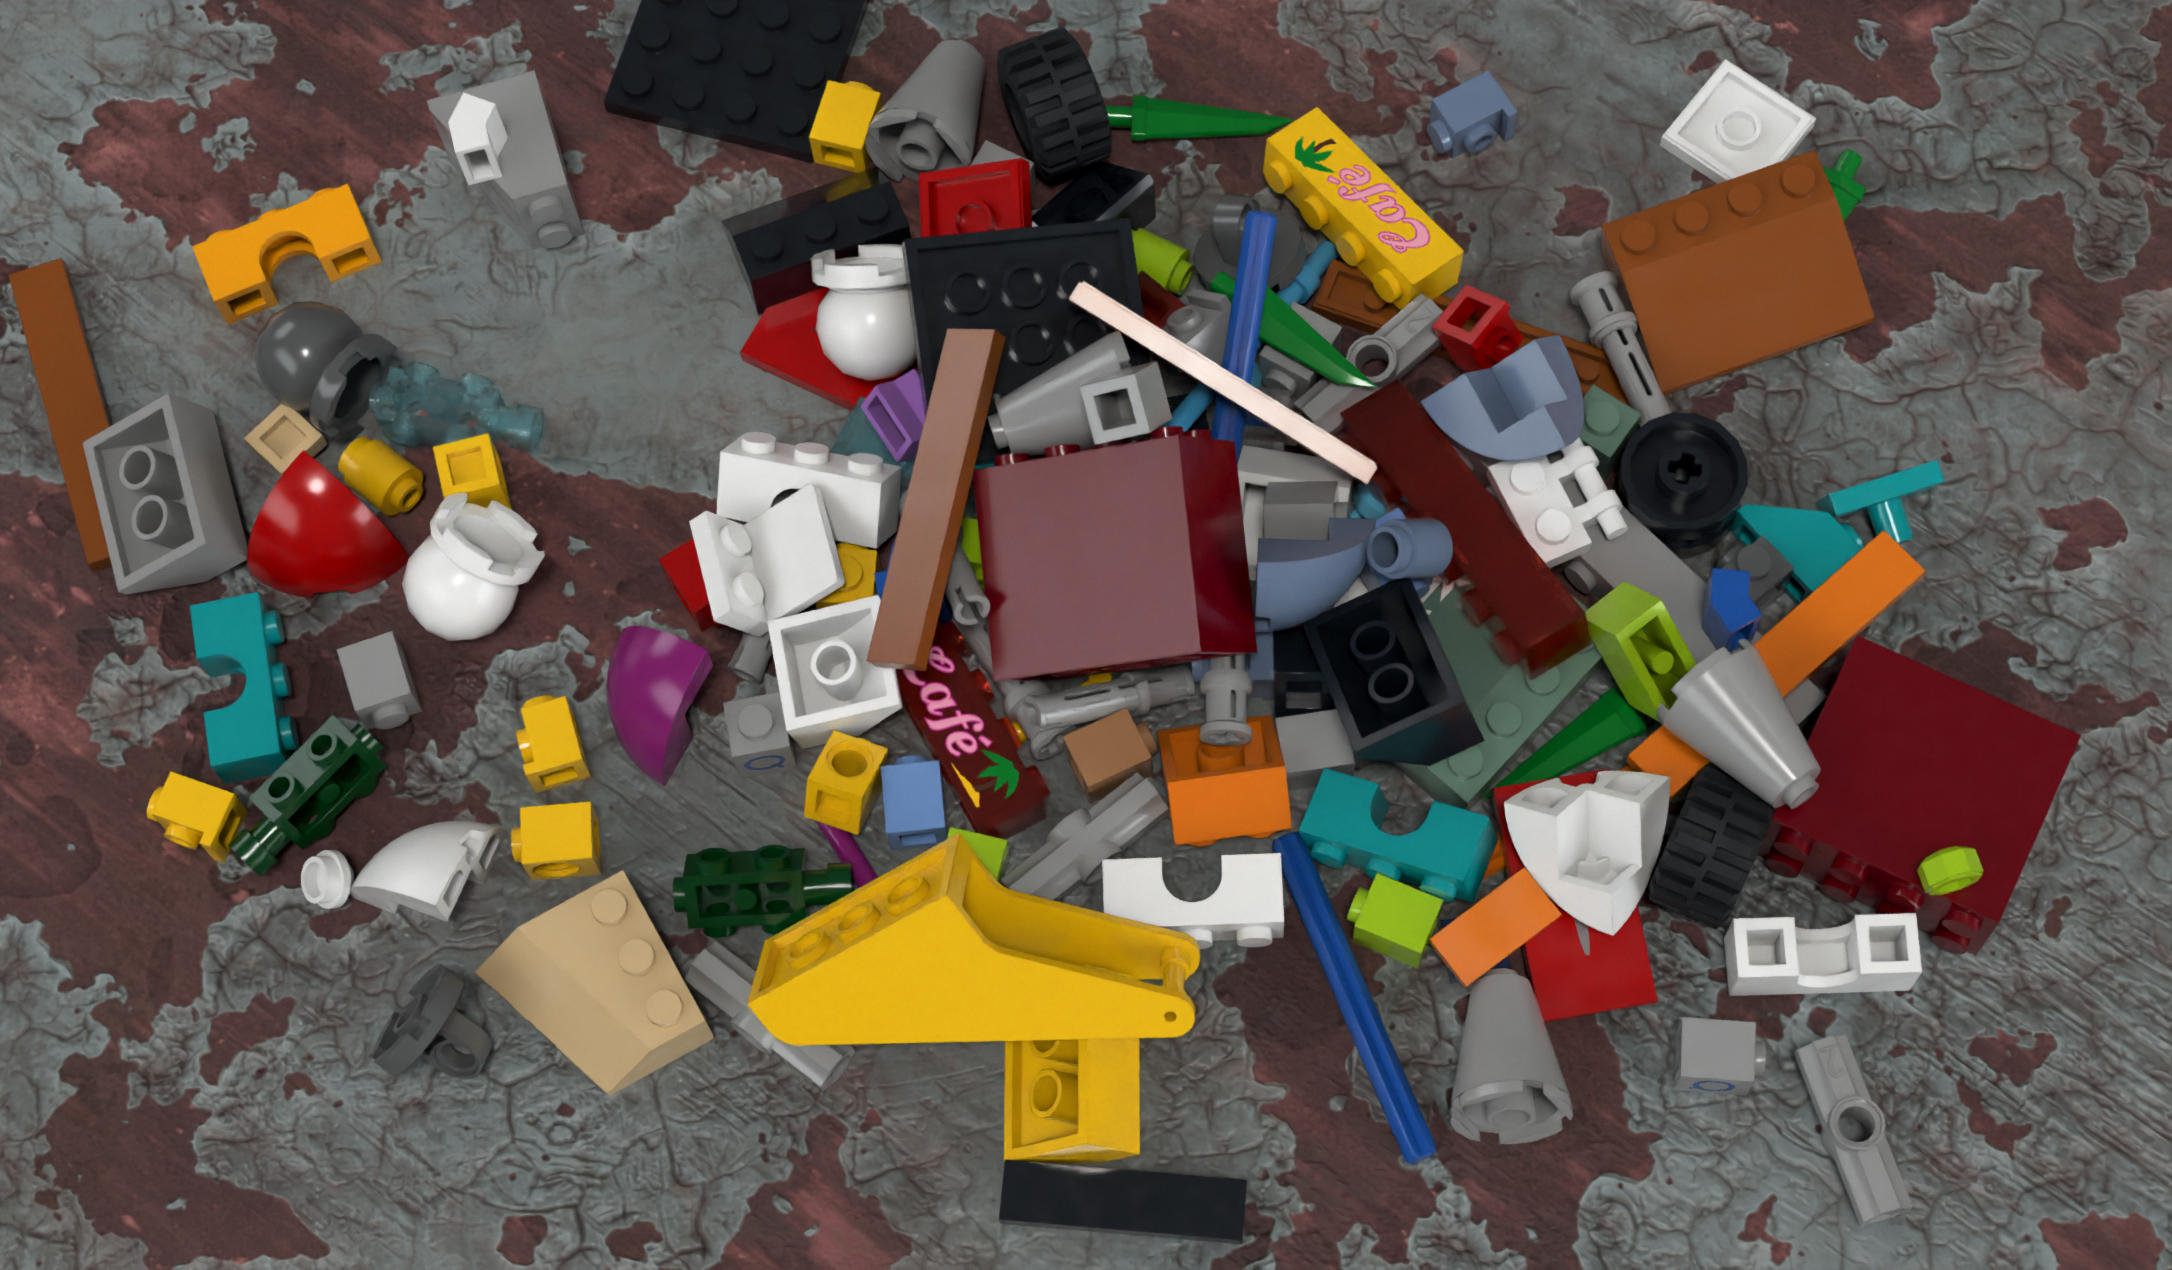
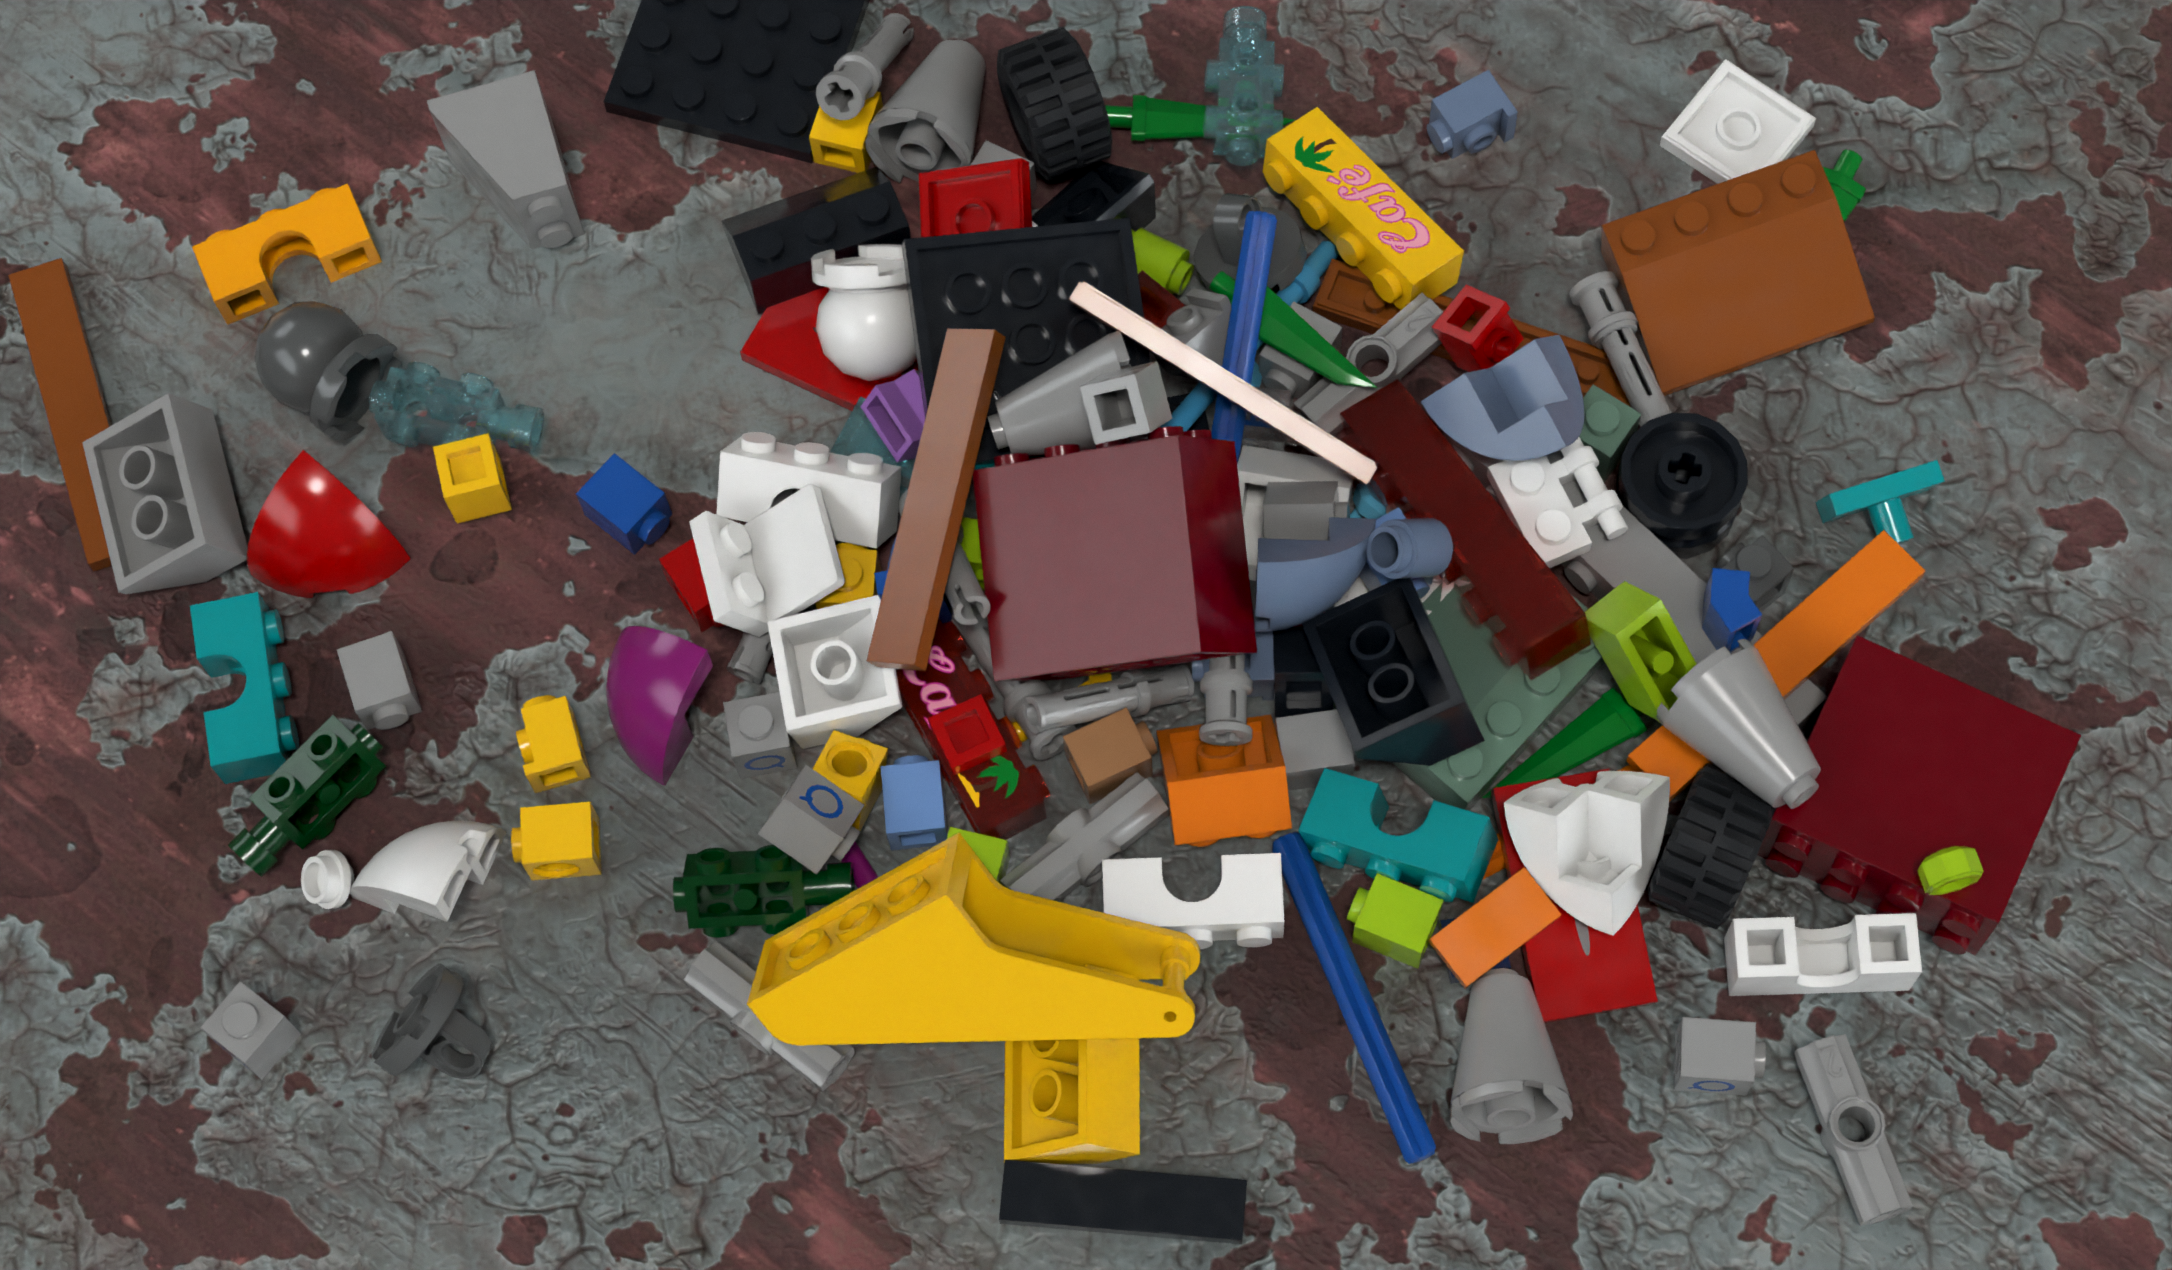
yellow brick [147,771,248,863] -> none
tan plate [243,404,327,477] -> none
yellow brick [338,436,423,516] -> none
white tile [402,493,545,641] -> none
white piece [448,92,508,185] -> none
tan wedge [475,870,714,1096] -> none
teal slope [1730,504,1864,606] -> none
none -> light grey brick [200,981,301,1080]
none -> blue brick [576,453,672,555]
none -> light grey brick [758,765,864,874]
none -> light grey pin [816,13,914,120]
none -> red tile [928,694,1007,776]
none -> clear light blue brick [1203,6,1284,166]

